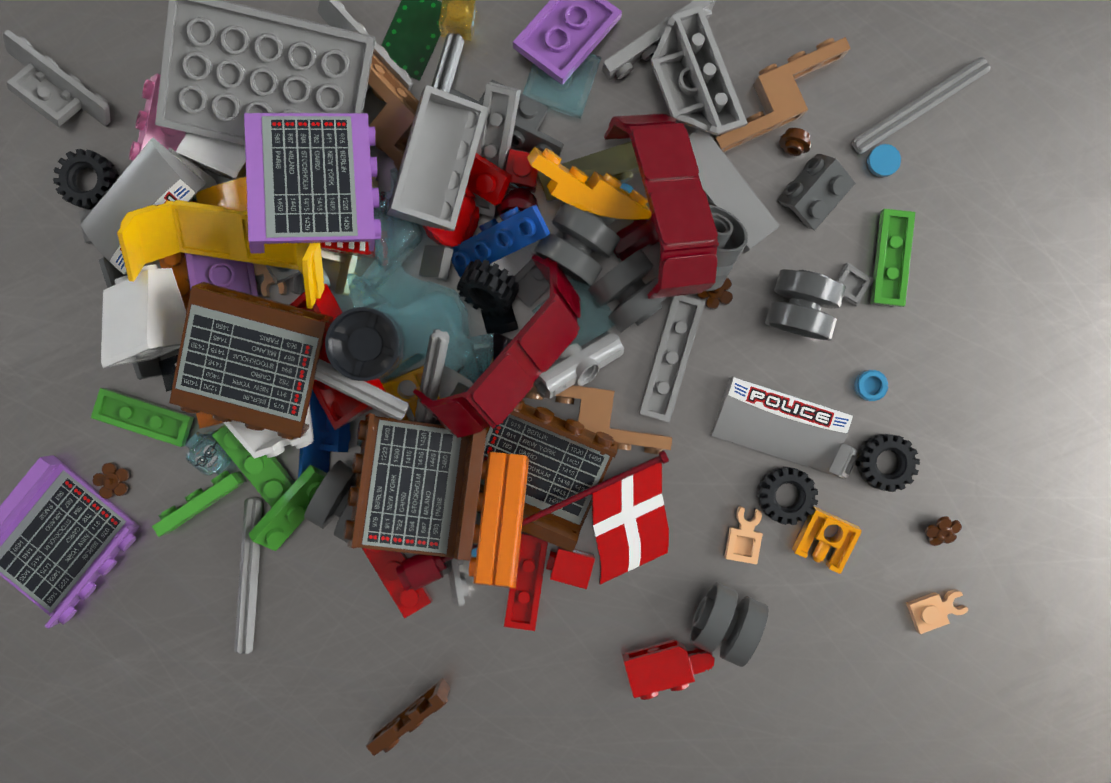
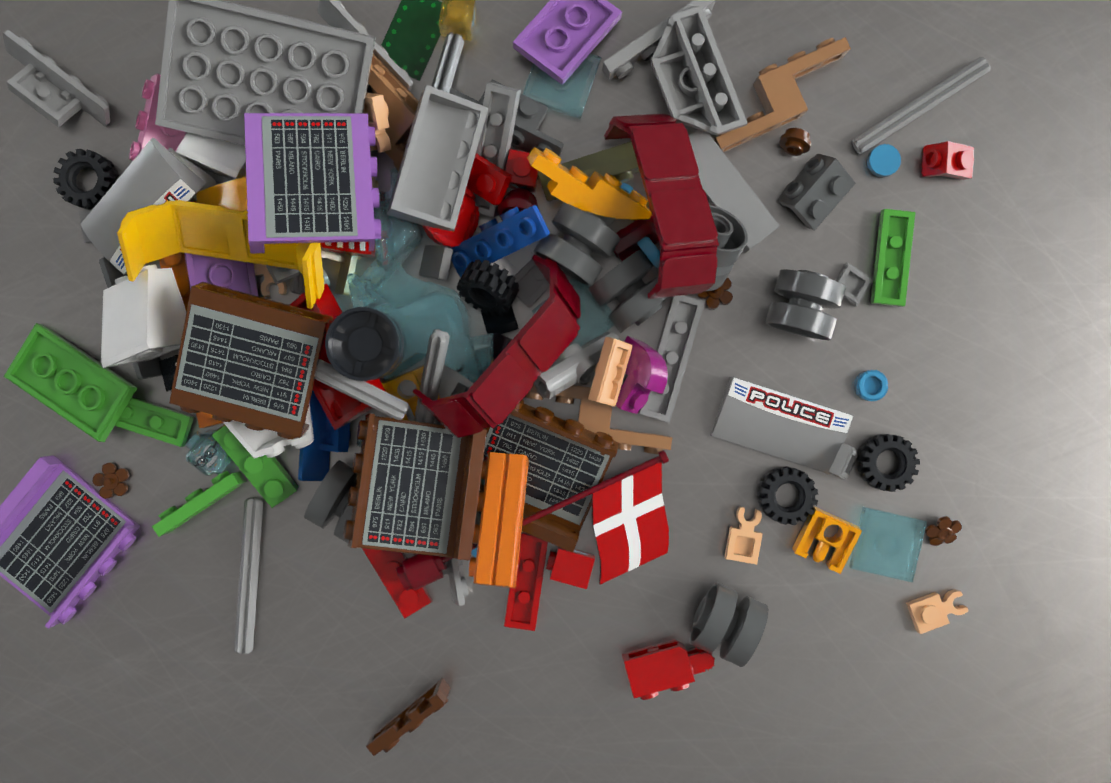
bright green plate [249,465,327,551] -> none
none -> bright green tile [3,323,137,442]
none -> light nougat plate [363,93,391,153]
none -> light nougat plate [588,337,632,407]
none -> magenta brick [615,336,668,414]
none -> dark azure tile [637,236,660,268]
none -> clear light blue tile [849,506,927,583]
none -> red bracket [922,141,974,180]

